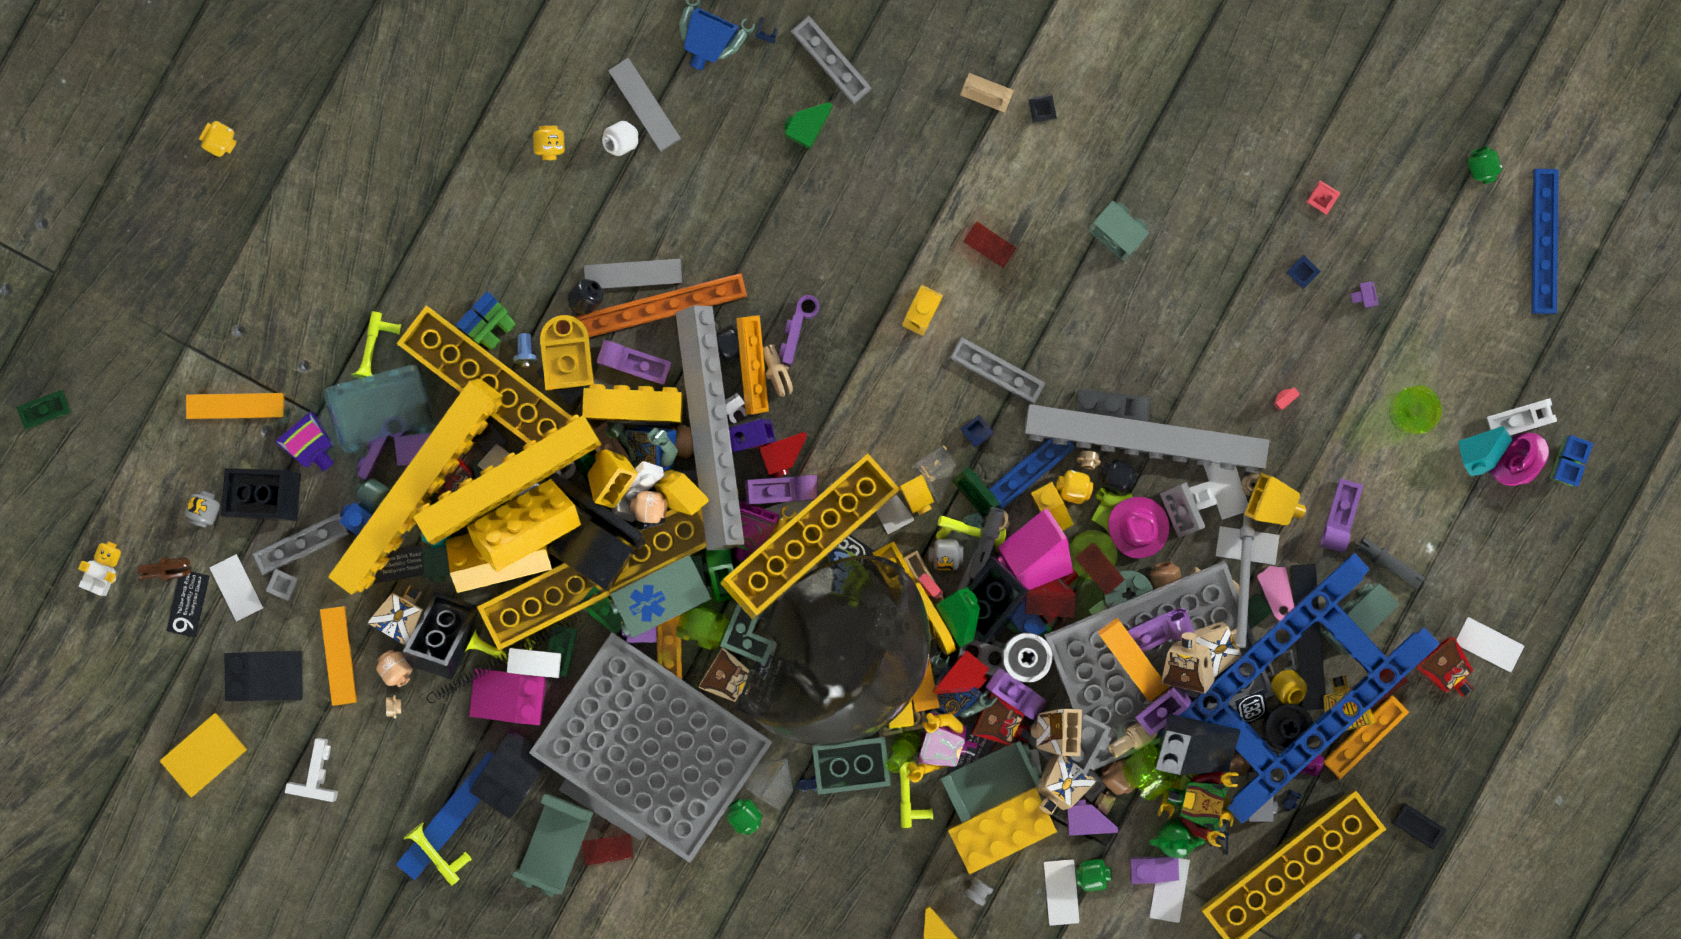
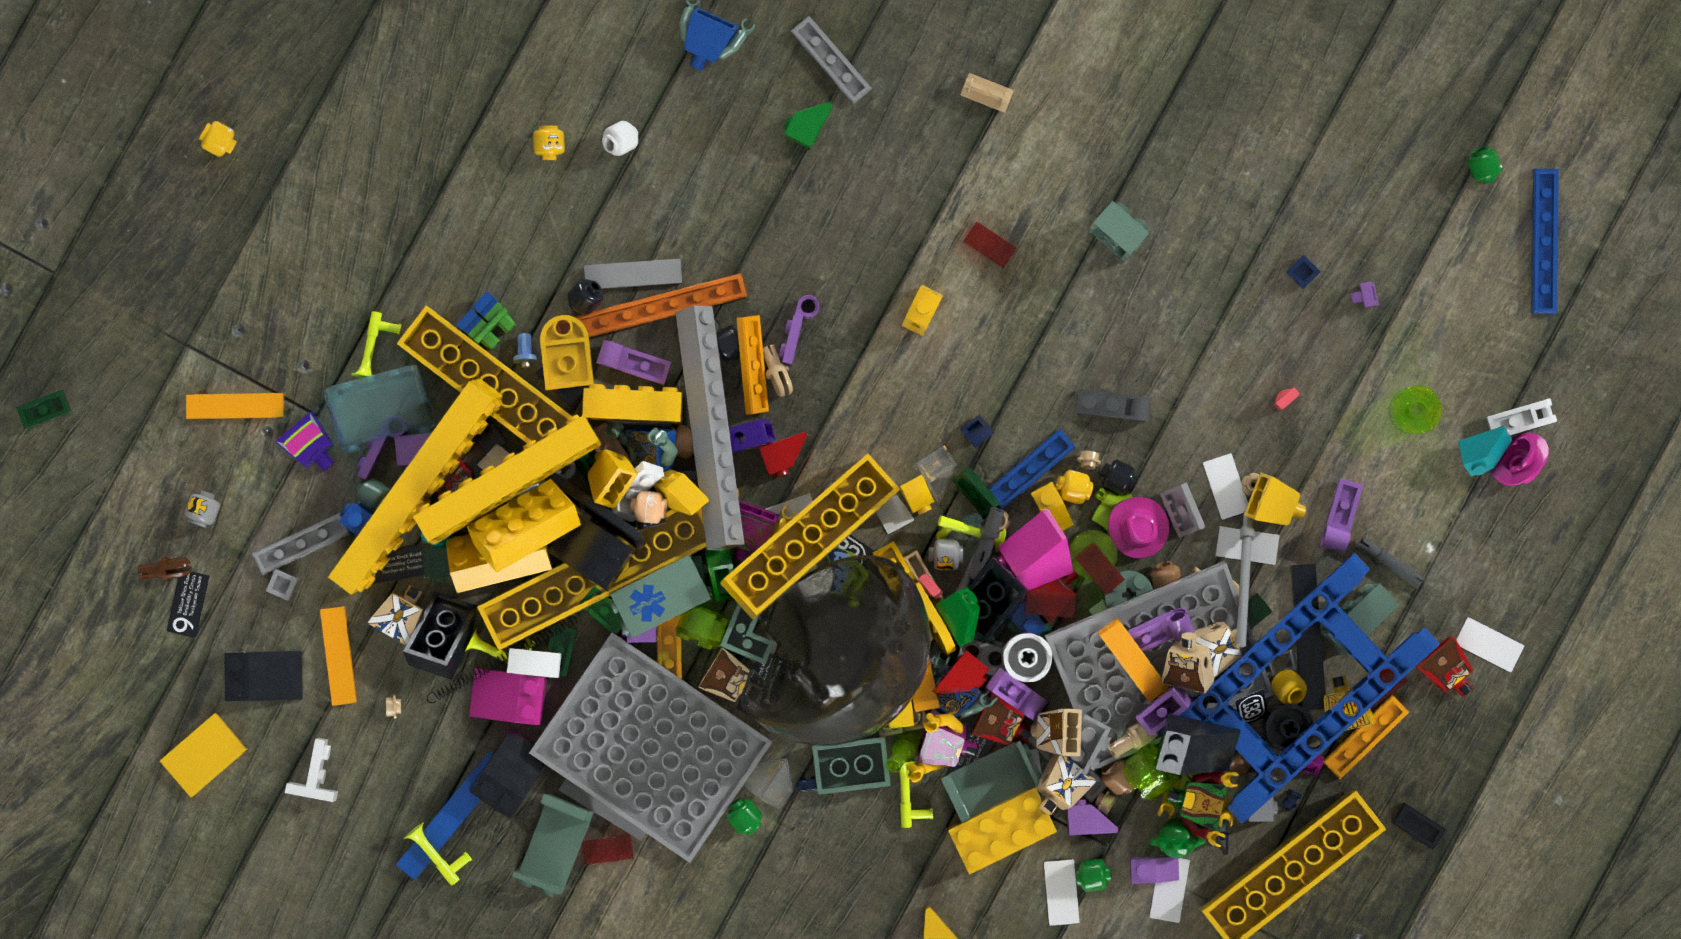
piece [78,541,121,596] -> none
white sticker [210,554,263,622] -> none
black slope [221,468,301,521] -> none
light nougat head [376,650,413,687] -> none
light grey tile [608,58,681,152] -> none
white tile [725,393,746,423] -> none
medium lavender plate [745,475,819,505] -> none
dark blue piece [755,17,777,43] -> none
light grey tile [950,337,1046,405] -> none
light grey wheel [963,876,994,906] -> none
light grey brick [1023,404,1269,474] -> none
black tile [1028,95,1057,123] -> none
white tile [1189,481,1218,510] -> none
bright pink piece [1257,566,1294,621] -> none
coral tile [1306,180,1340,215] -> none
blue hips [1550,435,1594,487] -> none

